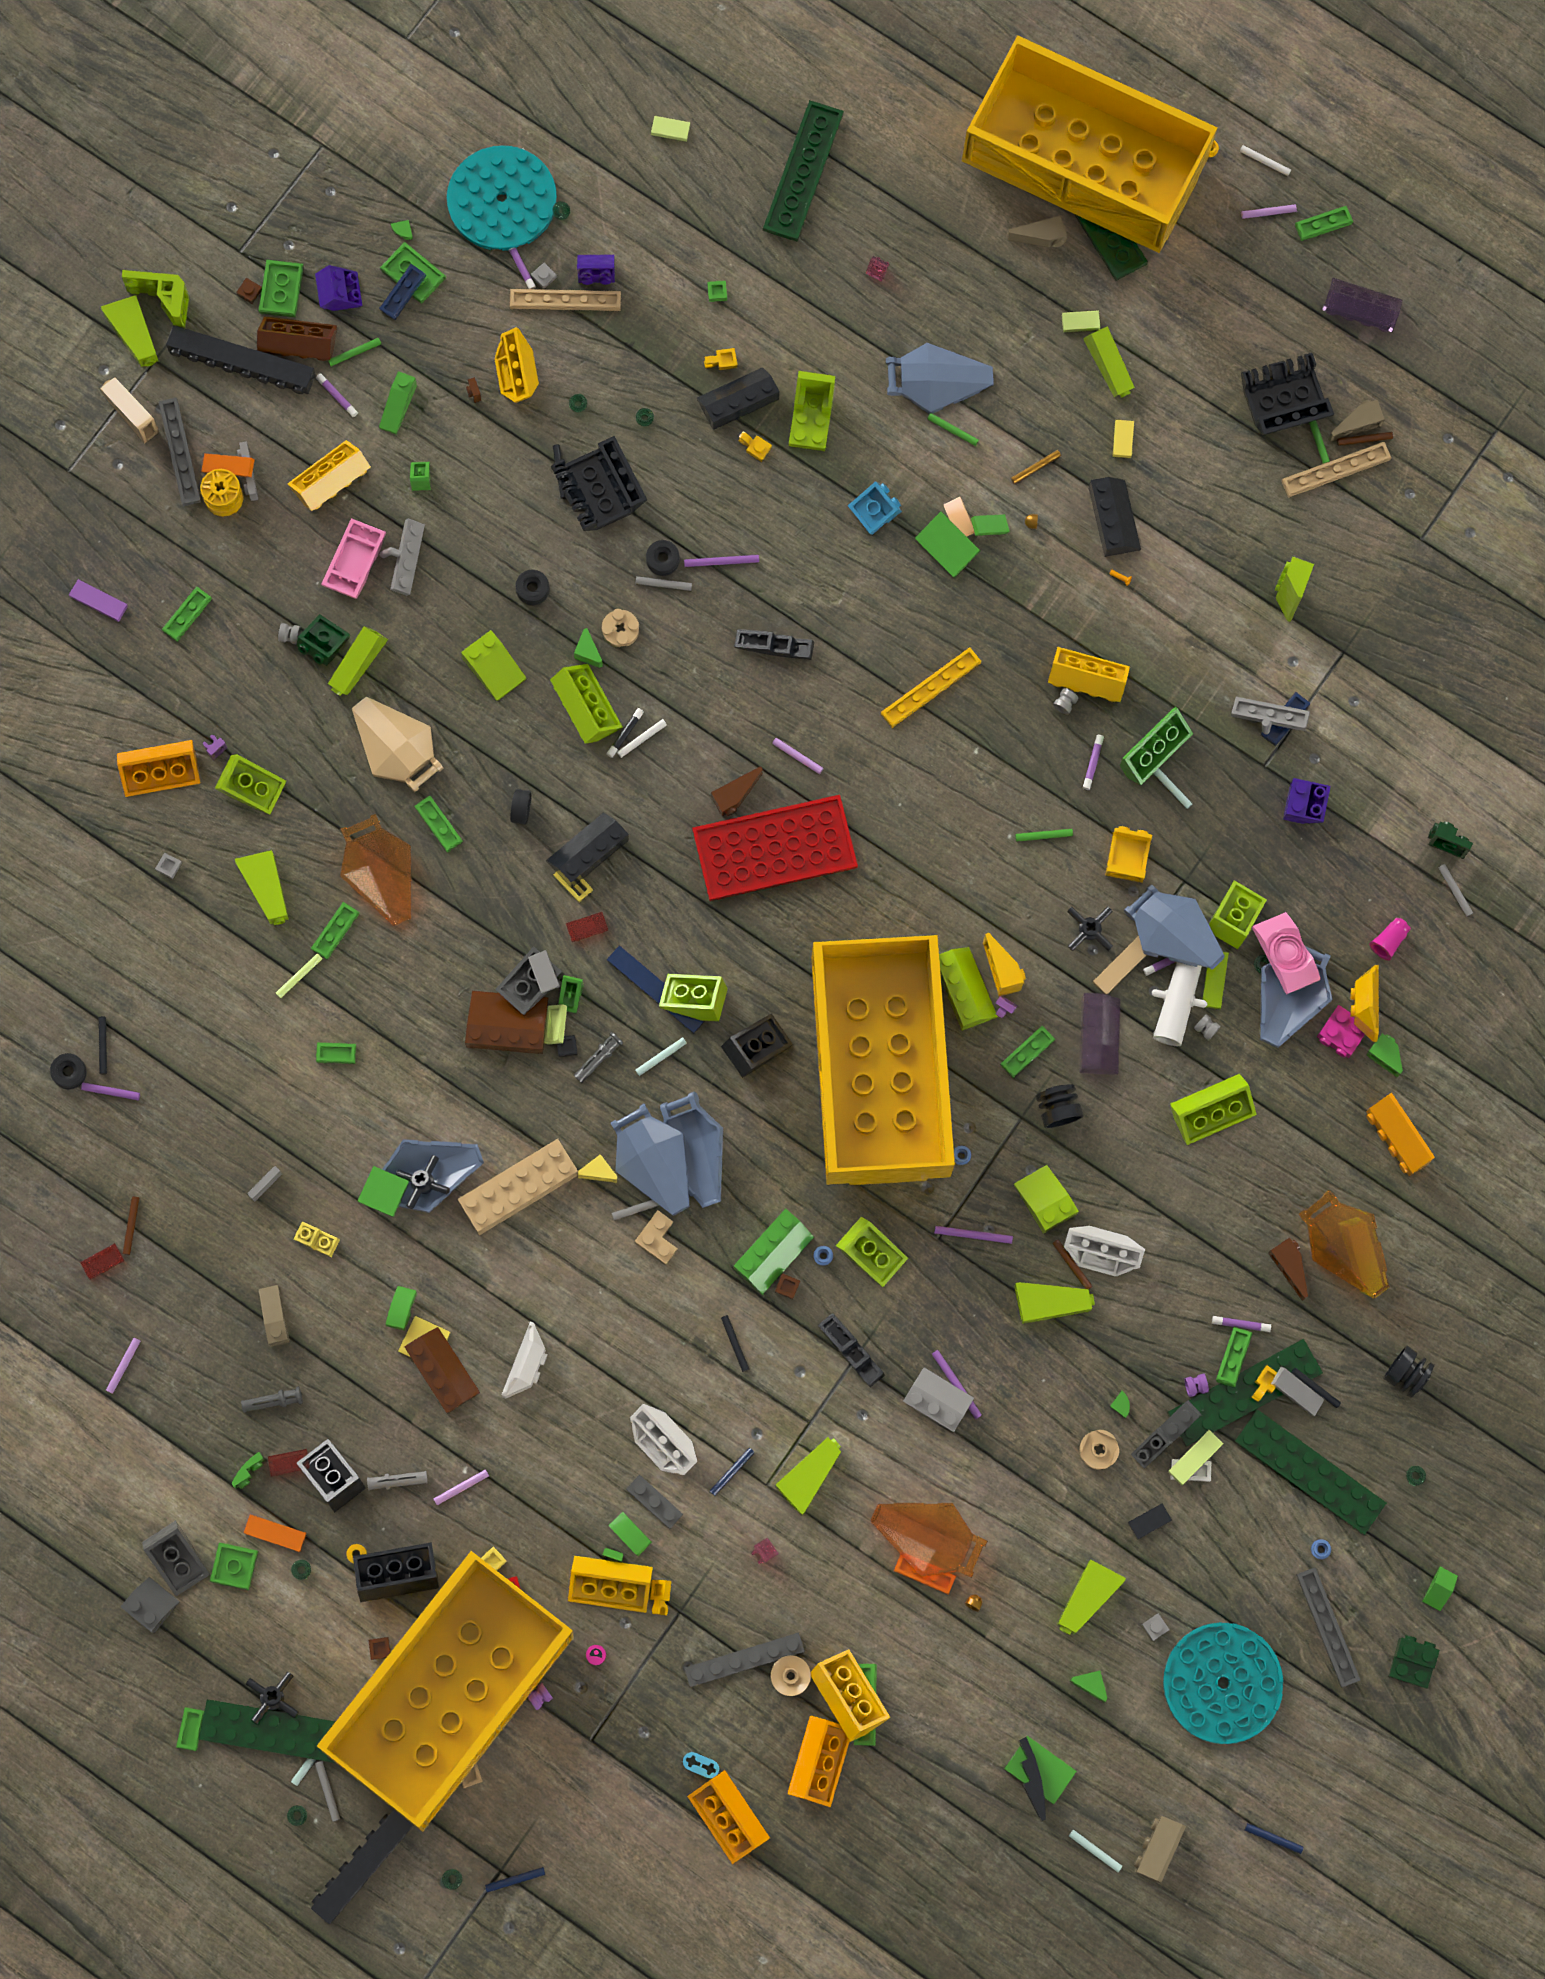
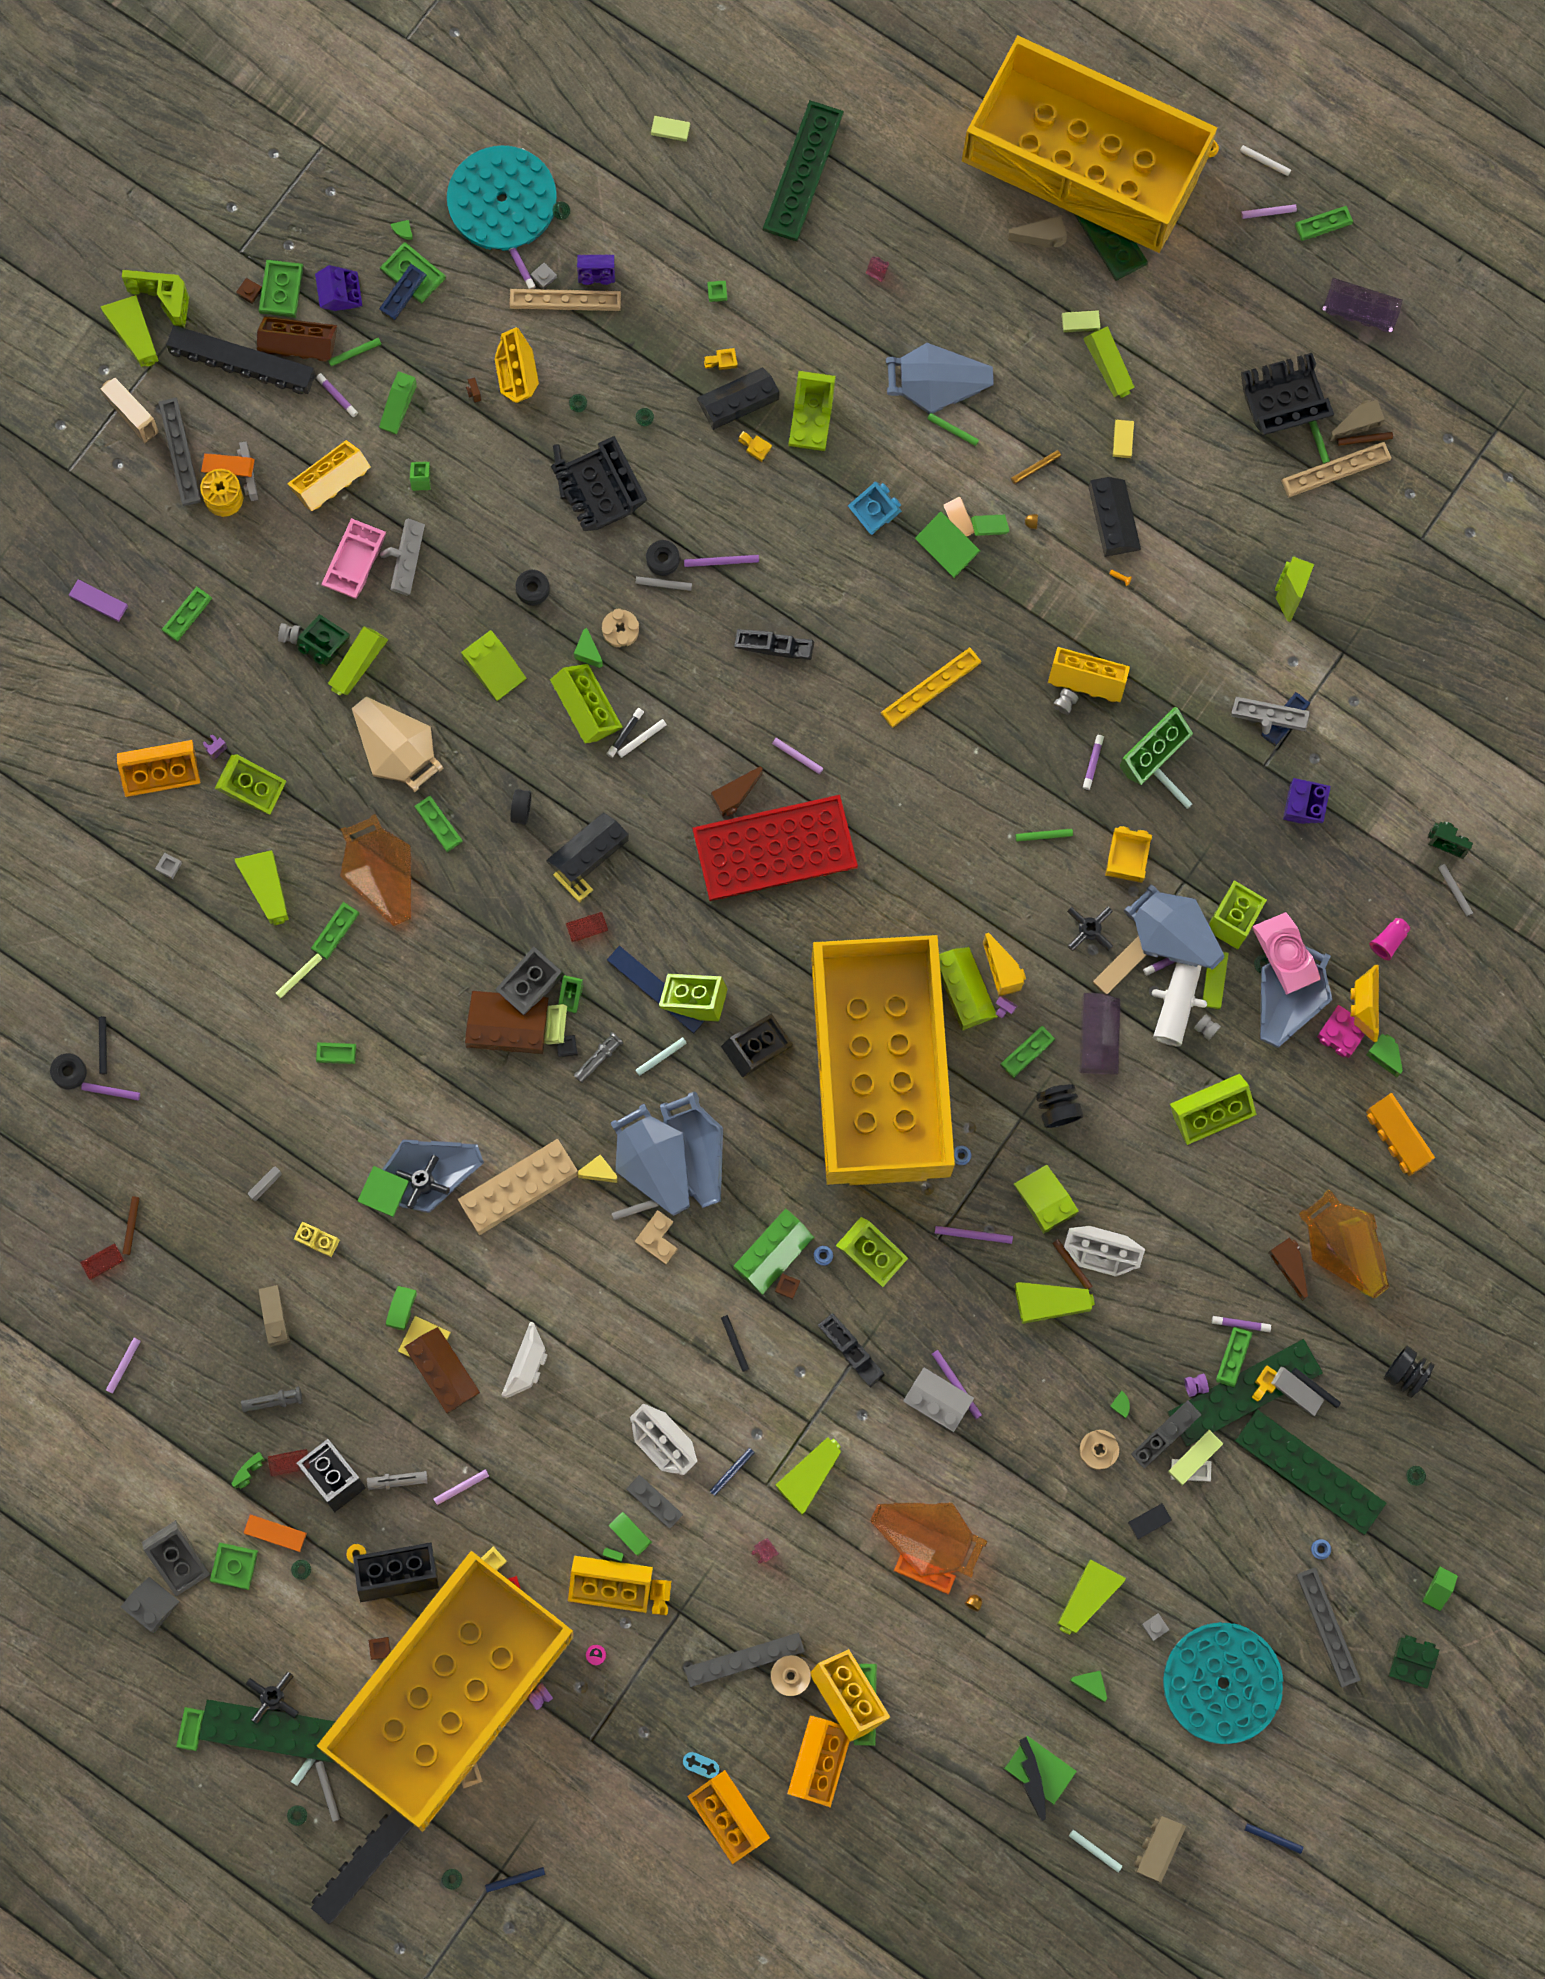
light grey tile [528,950,560,993] -> none

